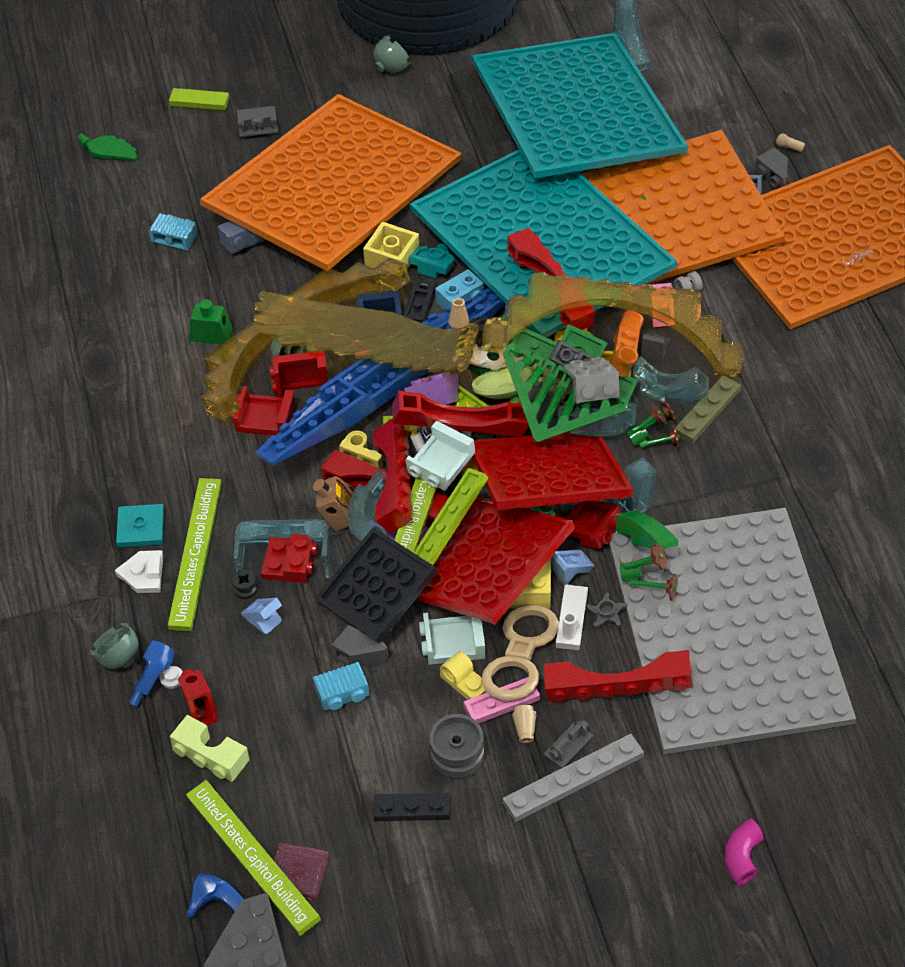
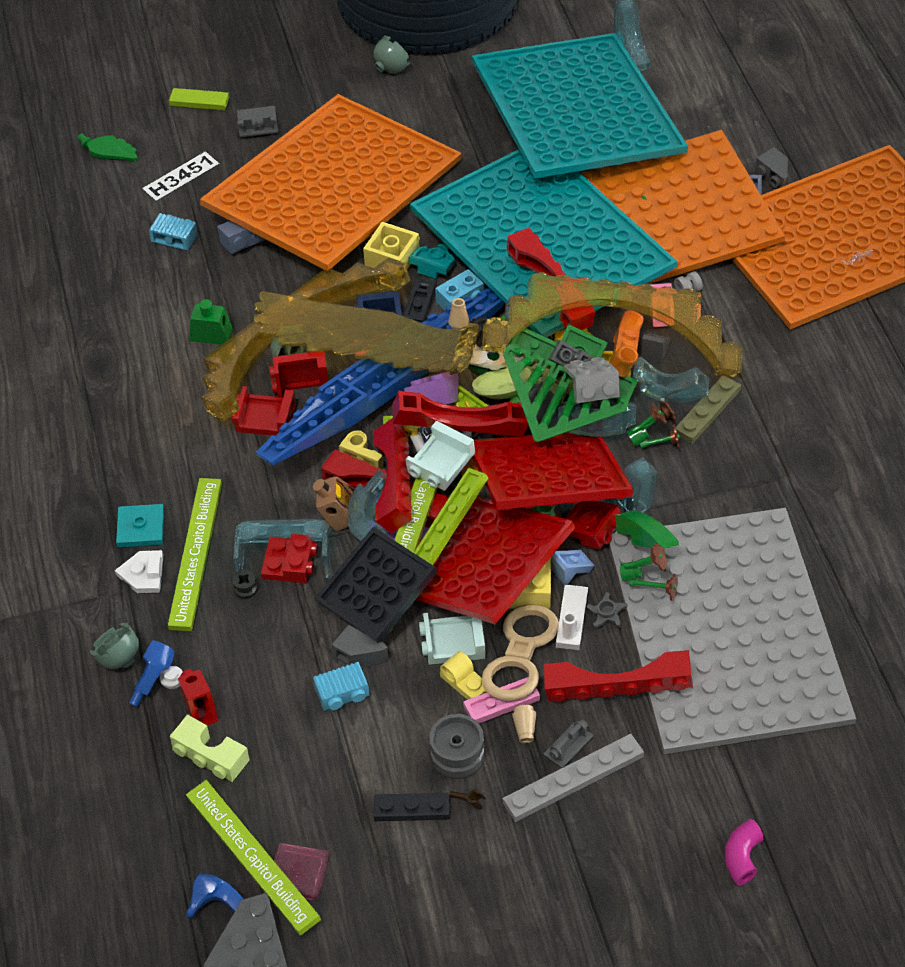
light blue slope [241,598,282,634] -> none
tan arm [776,134,805,152] -> none
none -> white sticker [142,152,219,201]
none -> dark brown hand [449,789,486,809]

